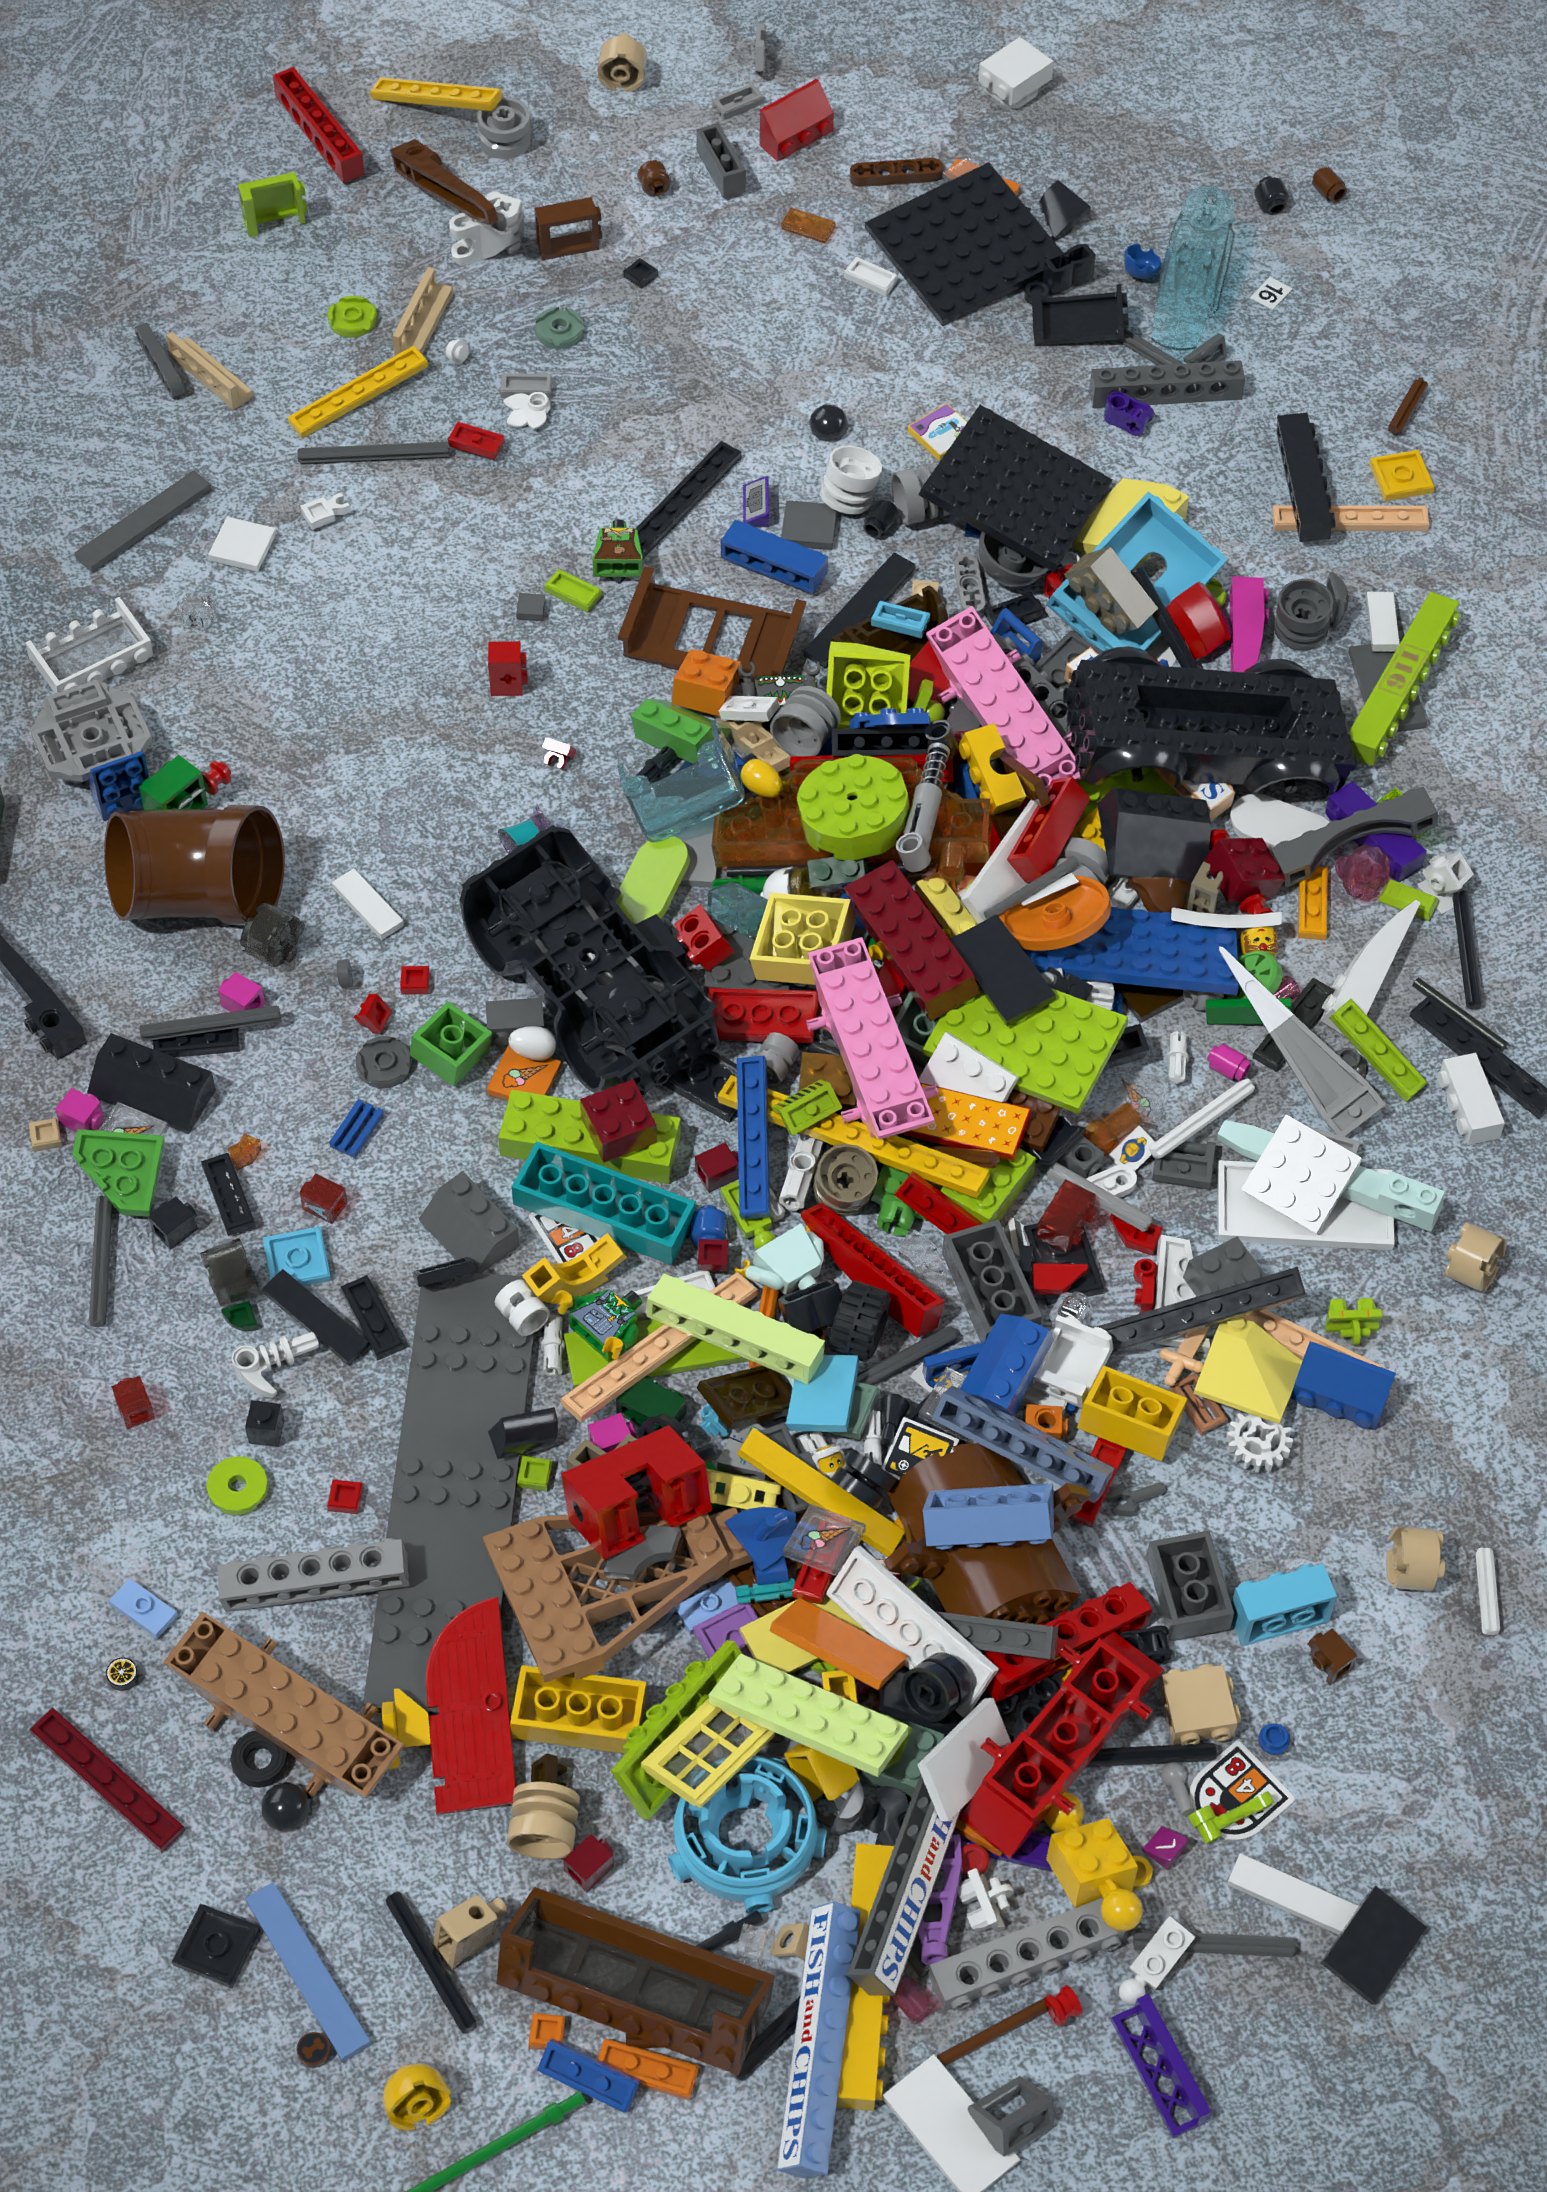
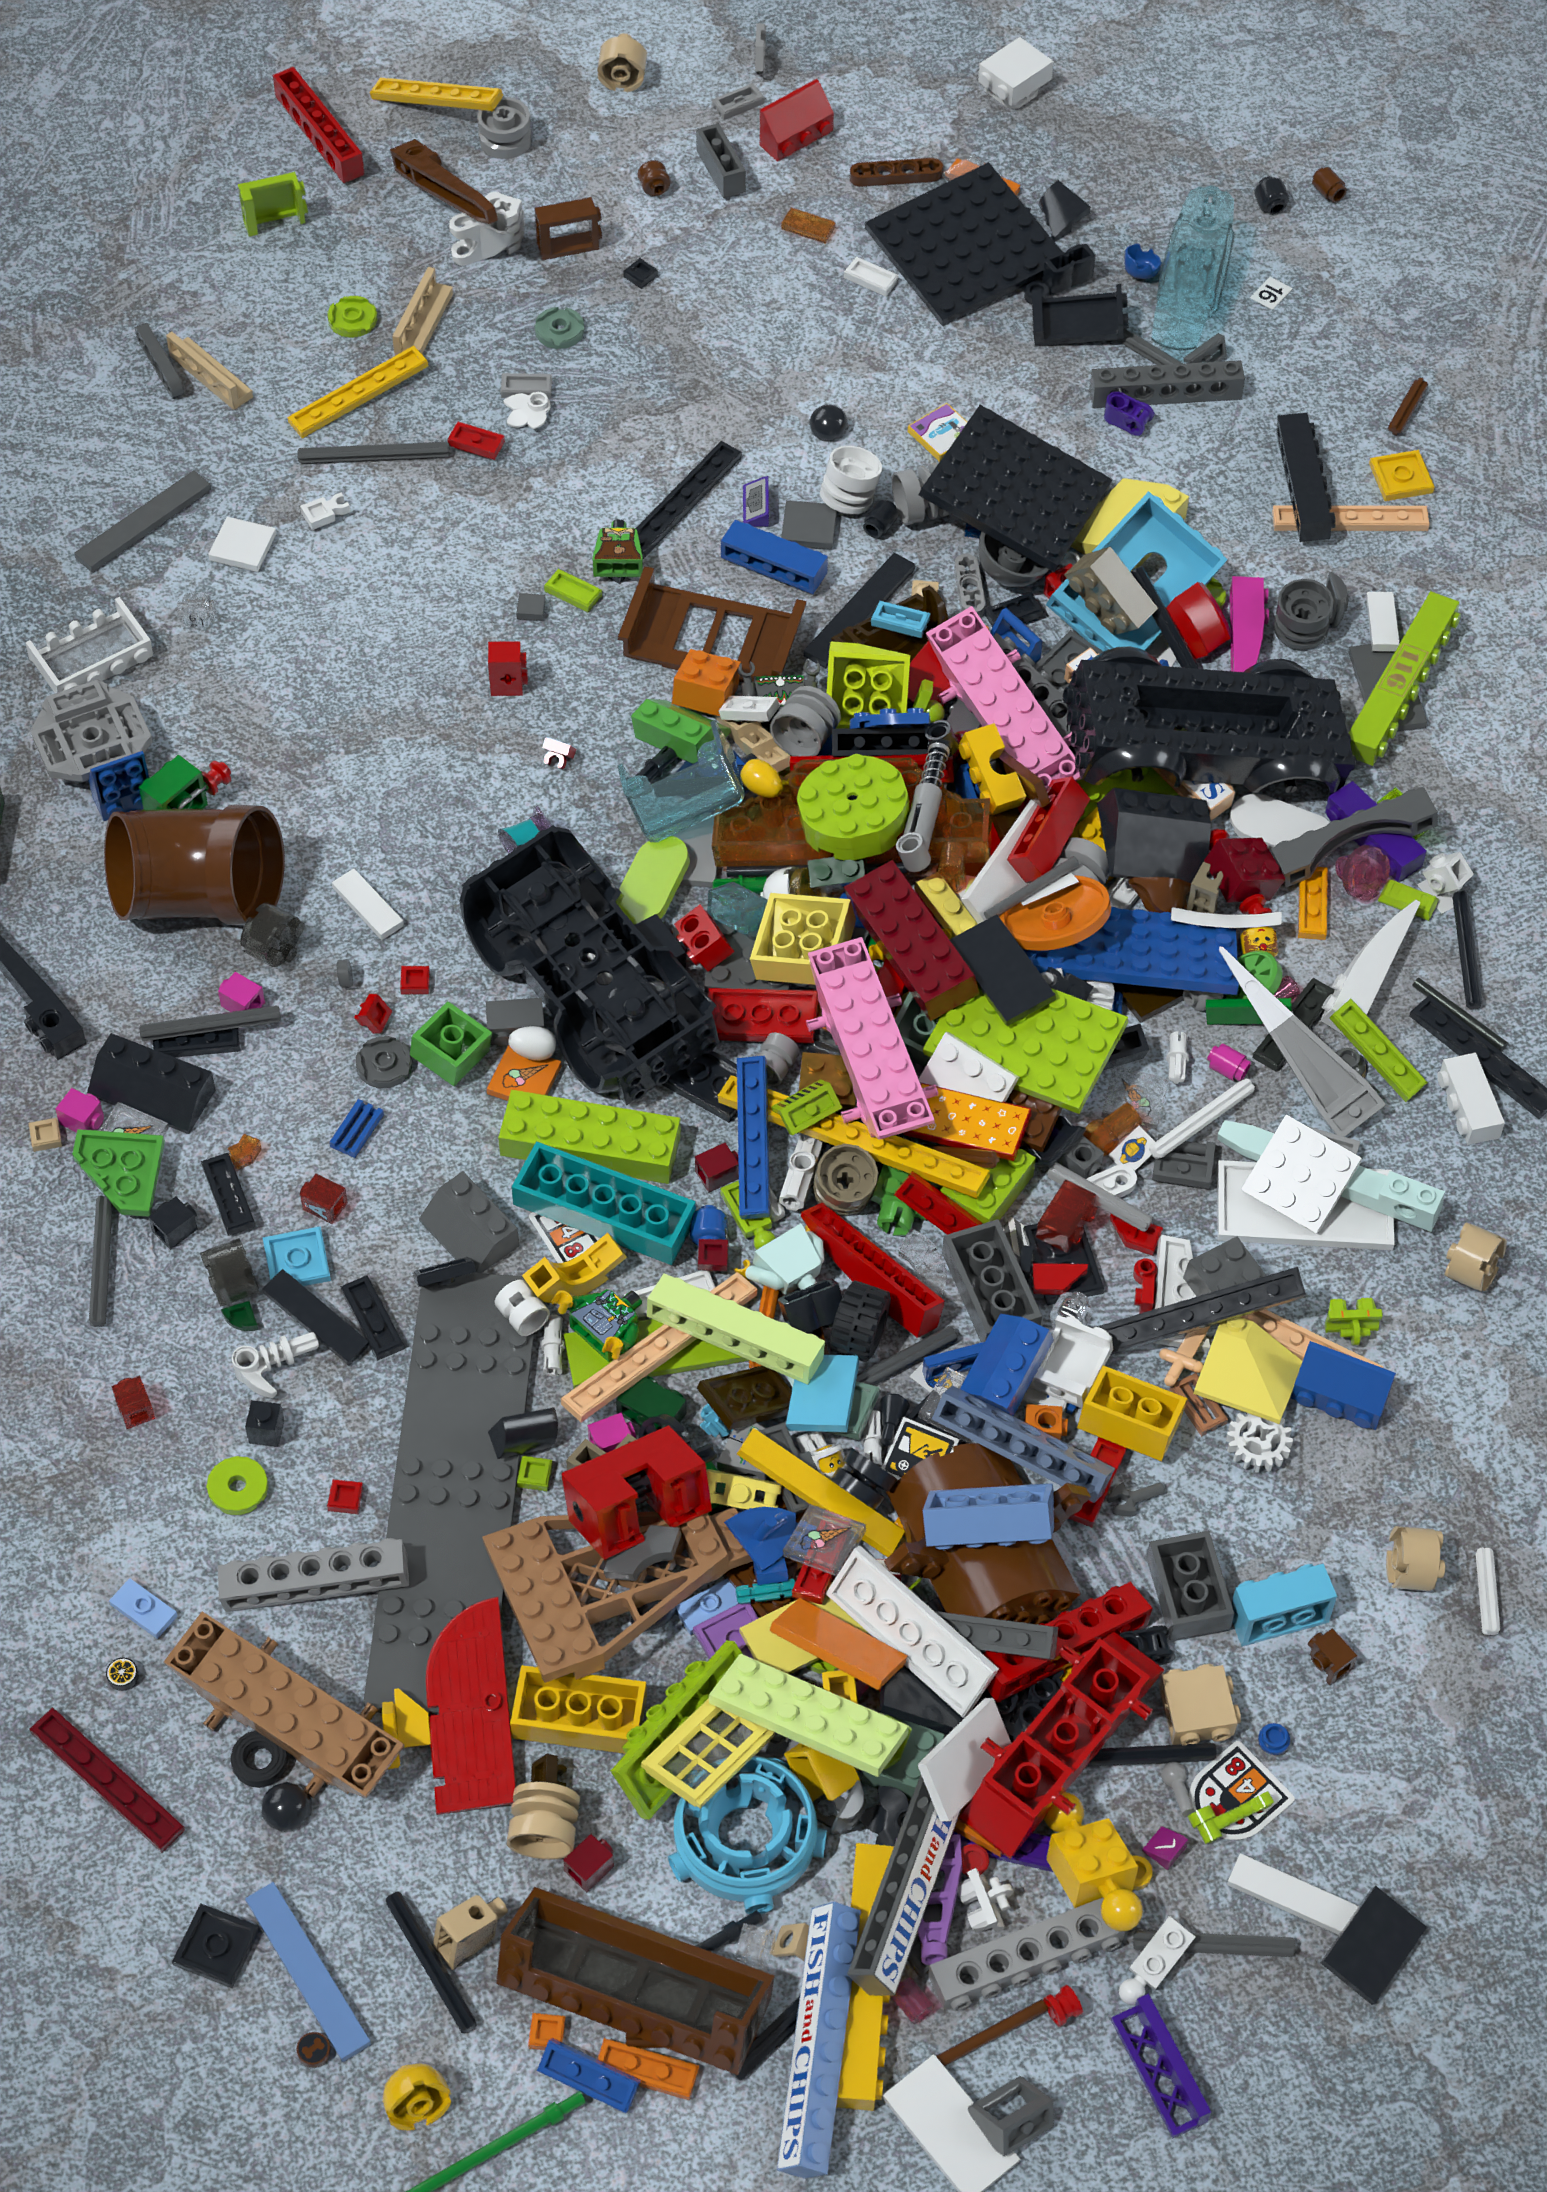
white plate [446,339,469,365] -> none
dark red brick [580,1079,657,1163] -> none
black wheel [901,1652,972,1722] -> none

